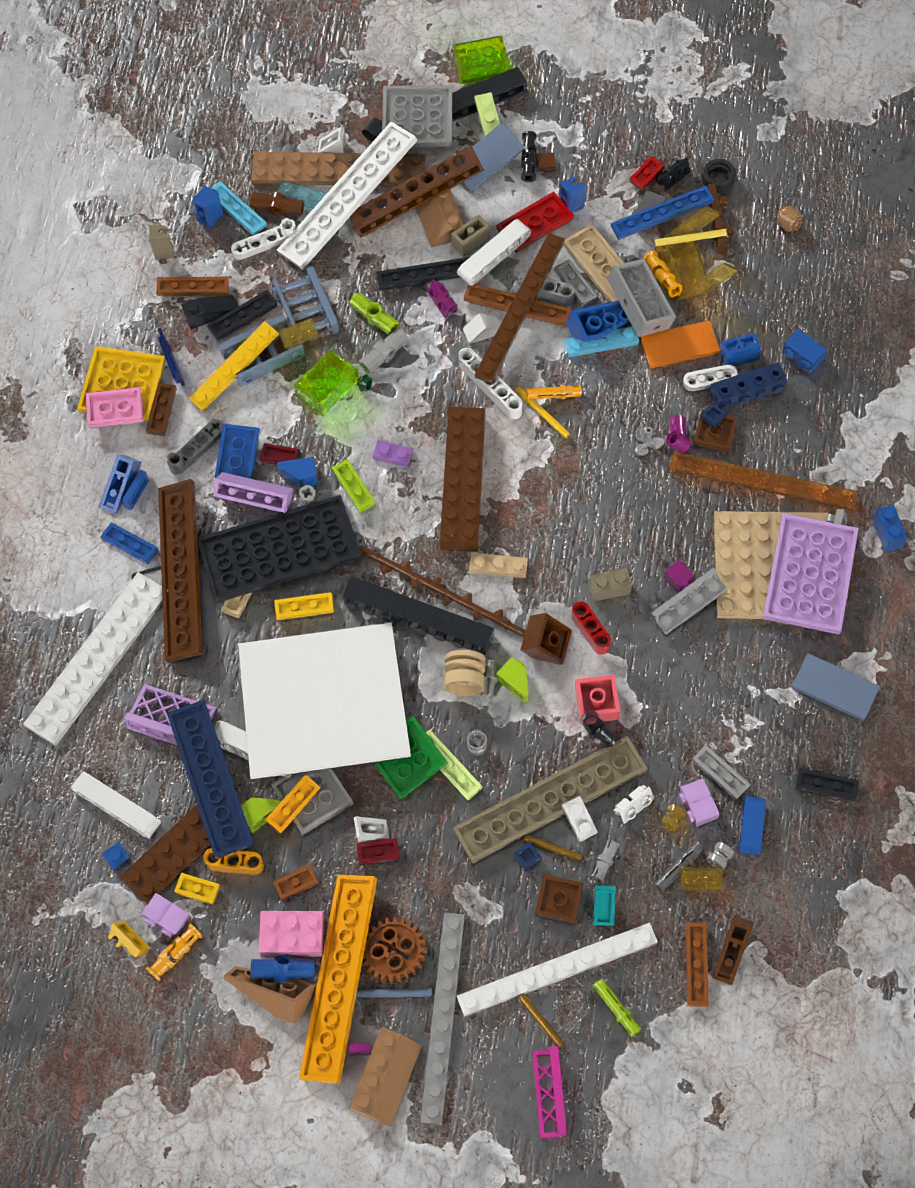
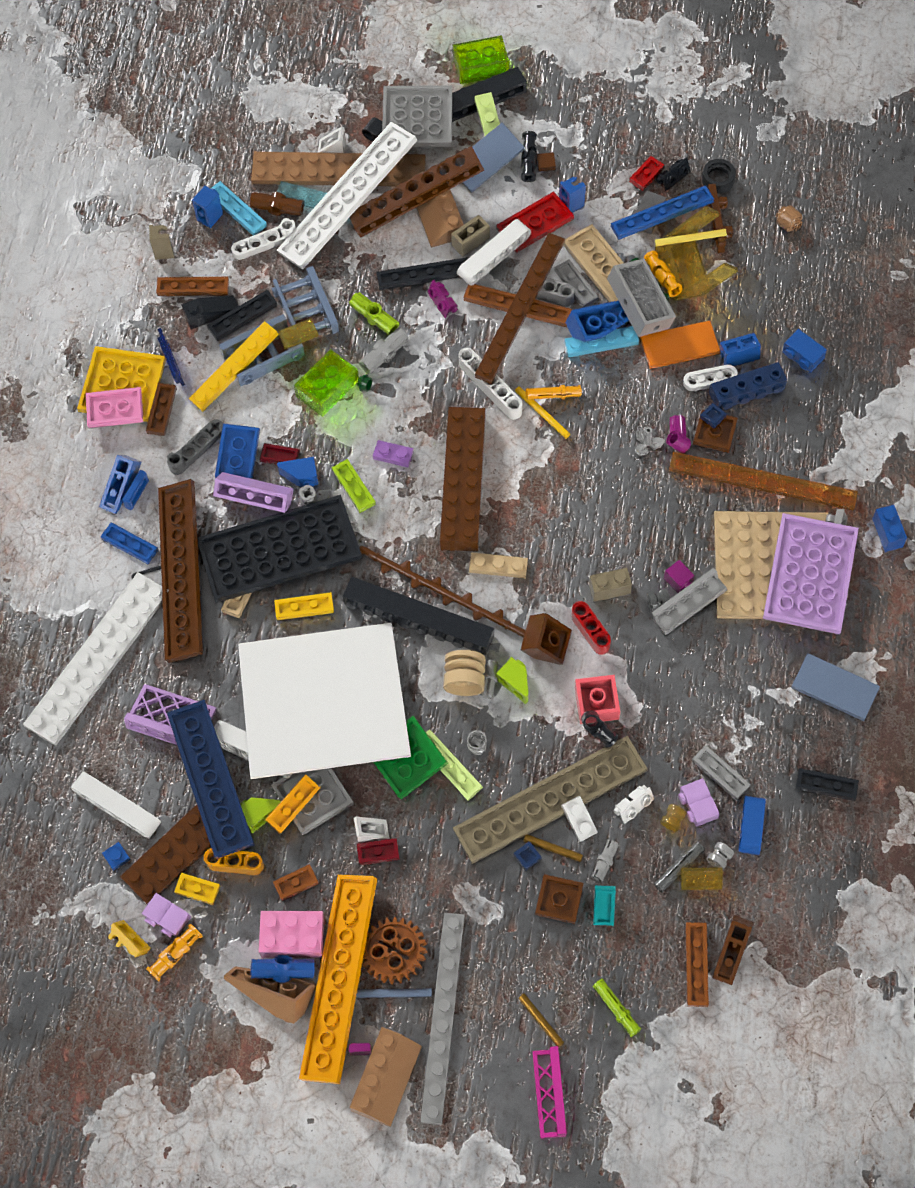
white plate [457,923,658,1017] -> none
white slope [463,313,500,345] -> none

